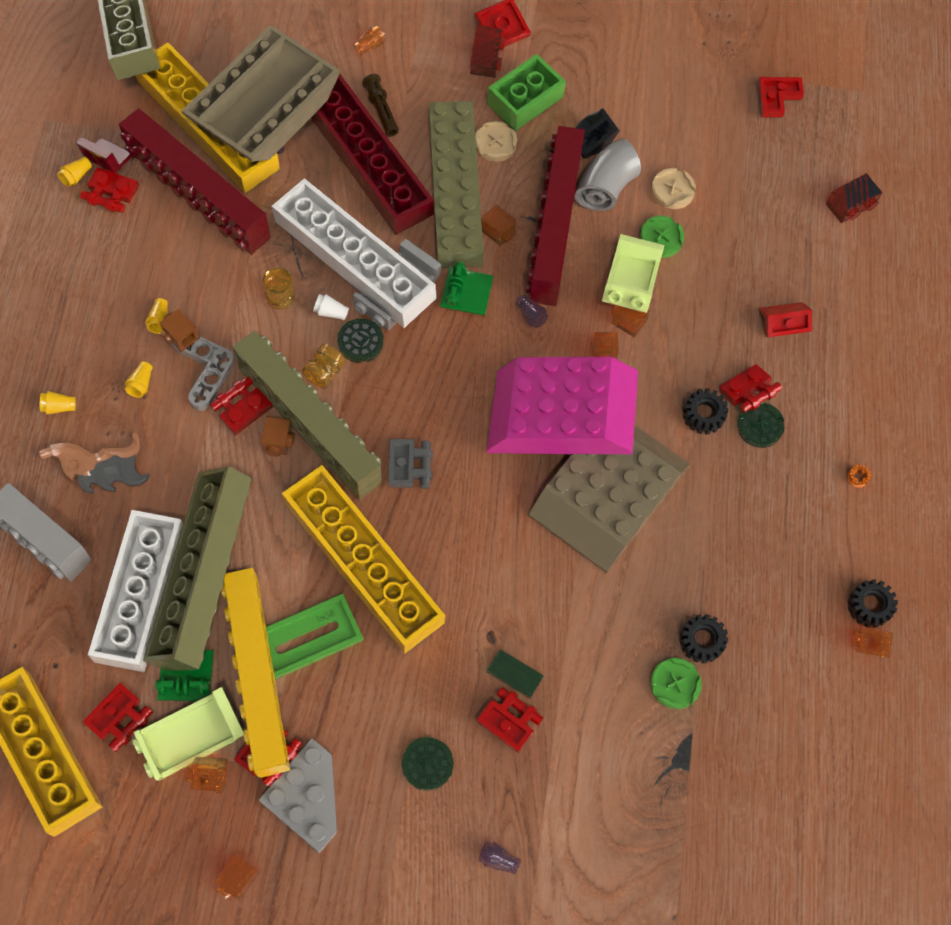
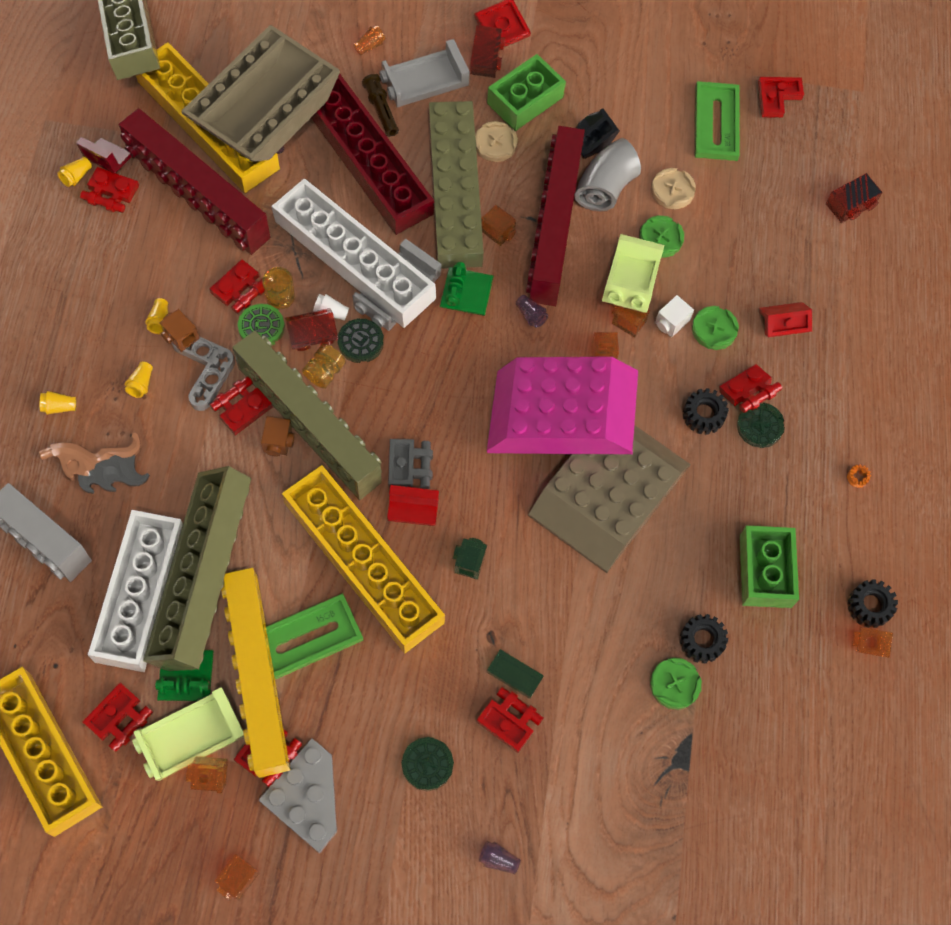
none -> red plate [209,259,270,314]
none -> tile [237,304,285,346]
none -> clear red brick [285,308,339,351]
none -> light grey panel [379,39,470,107]
none -> red panel [387,485,439,526]
none -> clear green brick [453,538,487,580]
none -> white brick [655,295,694,337]
none -> bright green tile [692,306,739,350]
none -> bright green piece [695,81,740,161]
none -> bright green brick [740,525,799,608]

